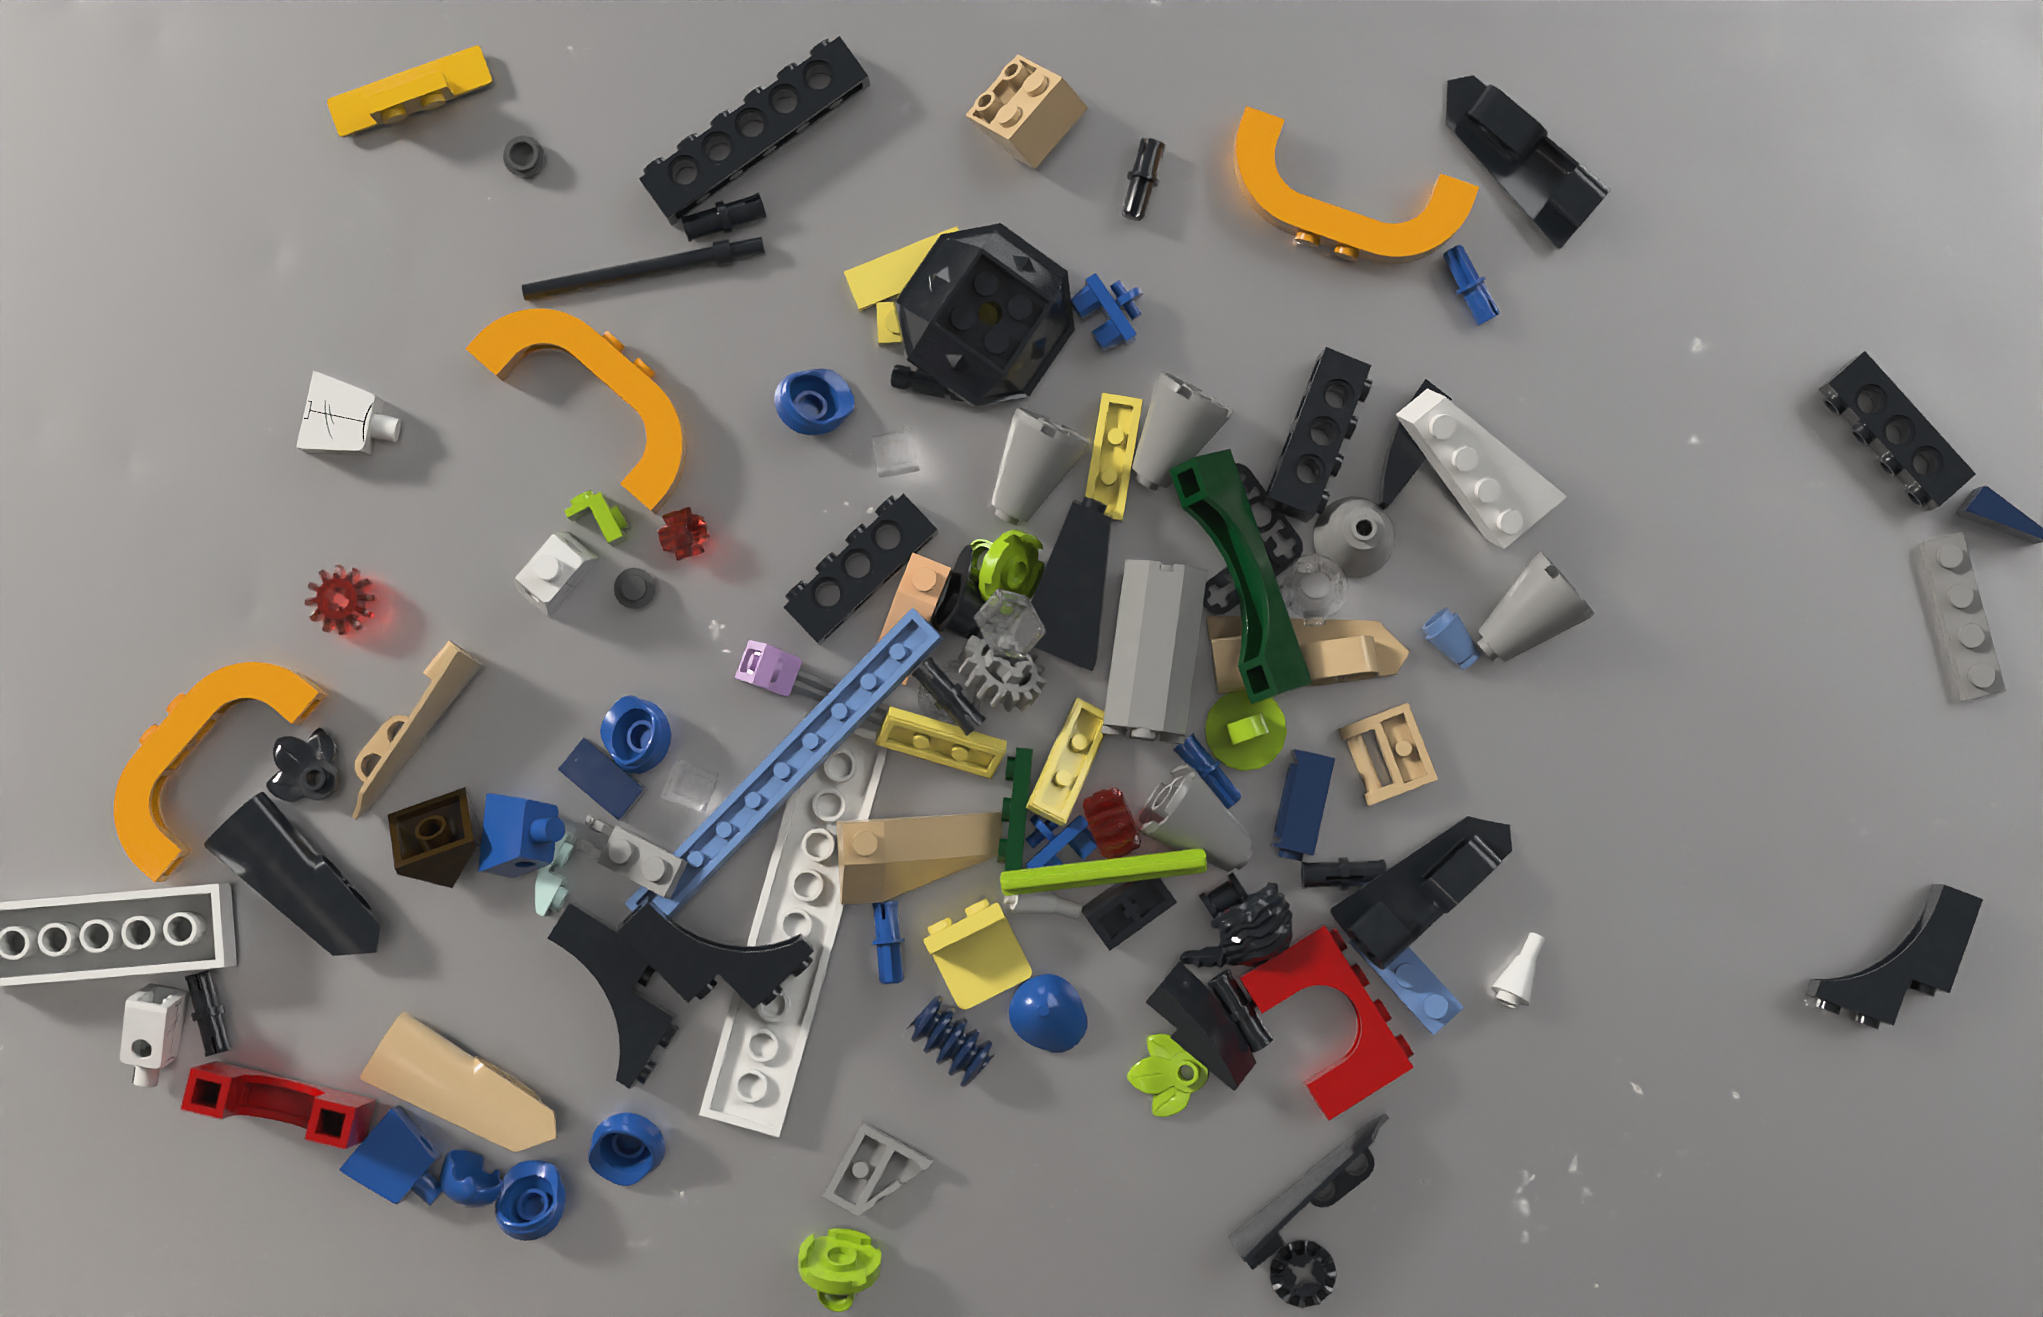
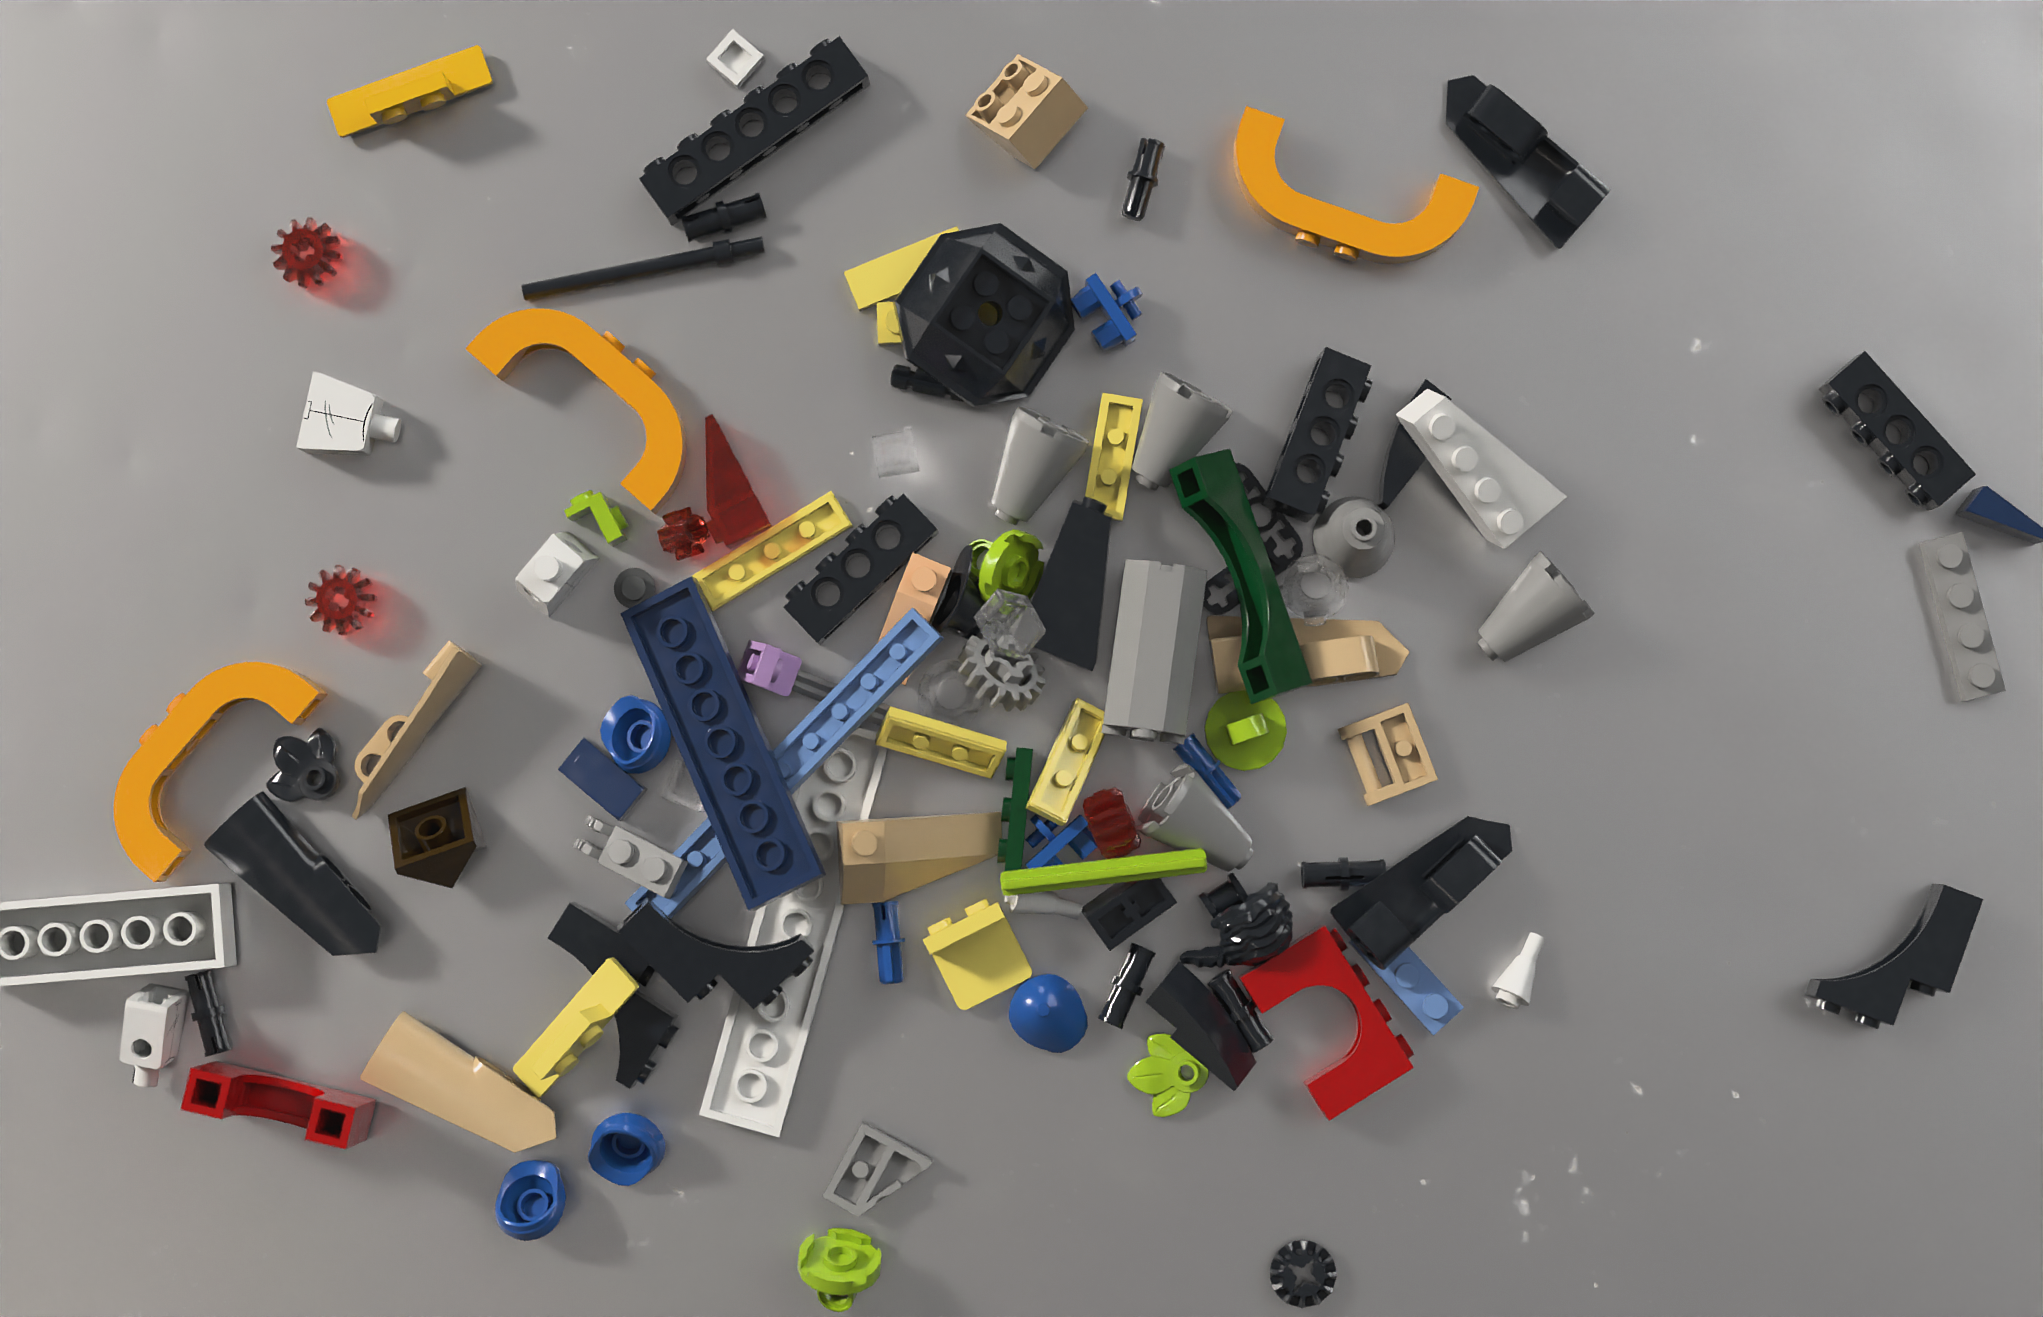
blue torso [339,1105,443,1206] -> none
blue hair [440,1150,504,1208] -> none
blue torso [478,793,565,878] -> none
dark grey plate [503,136,545,177] -> none
light aqua slope [535,831,574,917] -> none
blue hat [774,368,855,435] -> none
dark blue piece [906,995,995,1087] -> none
black pin [911,657,986,736] -> none
black panel [1228,1113,1389,1270] -> none
dark blue window [1270,749,1335,862] -> none
medium blue cone [1422,607,1481,670] -> none
blue axle [1443,245,1501,326] -> none
none -> clear red gear [271,217,343,288]
none -> light yellow bracket [513,957,639,1098]
none -> dark blue plate [620,576,826,912]
none -> light yellow tile [692,491,853,612]
none -> clear red slope [705,414,773,550]
none -> white plate [706,29,765,89]
none -> black pin [1098,943,1156,1029]

